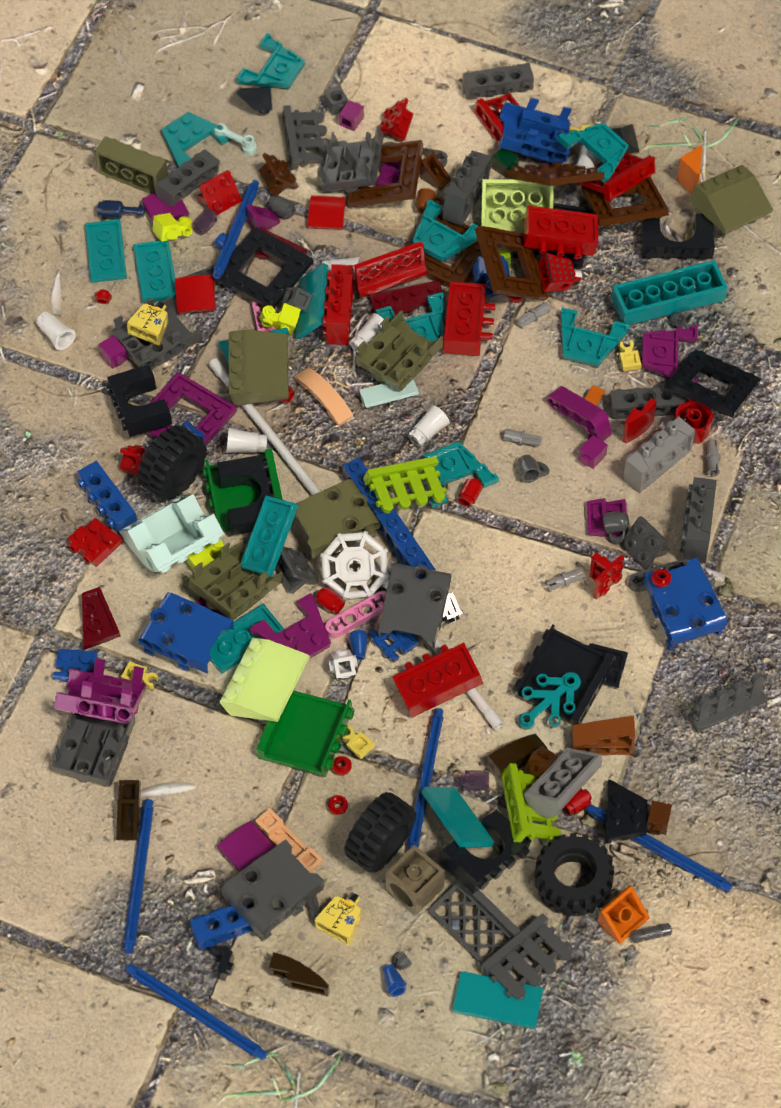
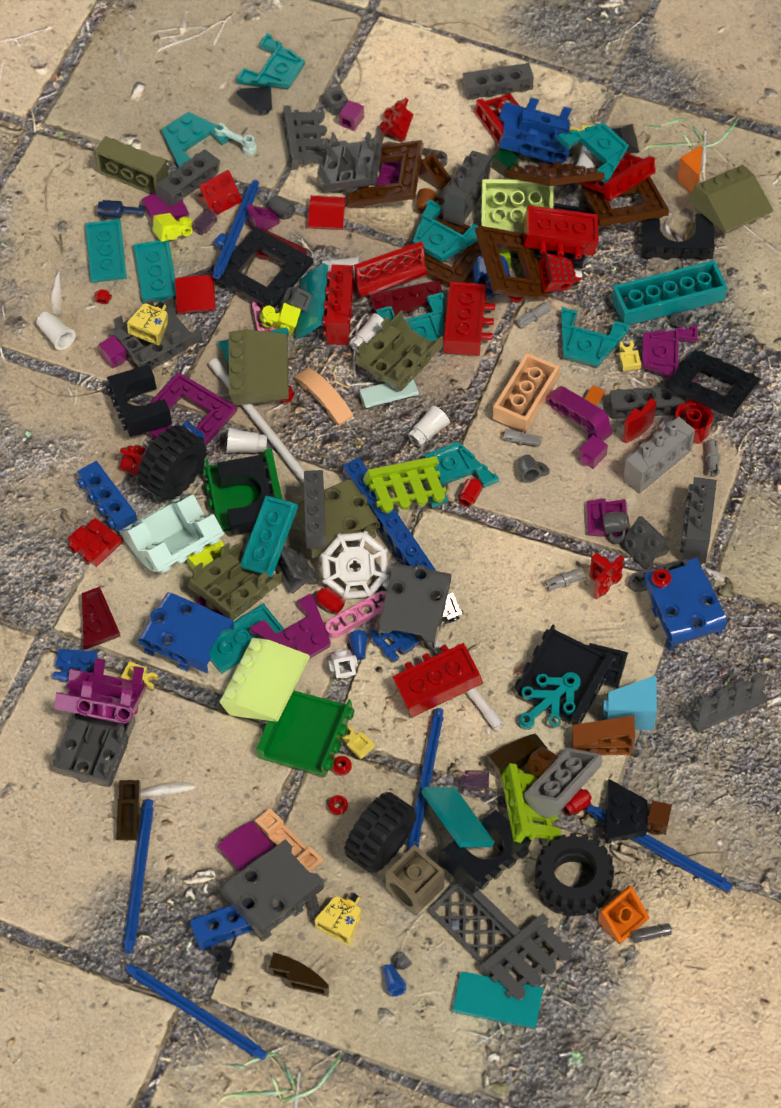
reddish brown bracket [258,153,299,196] -> none
none -> dark grey brick [304,470,326,549]
none -> light nougat brick [493,353,560,433]
none -> medium azure slope [602,676,657,730]

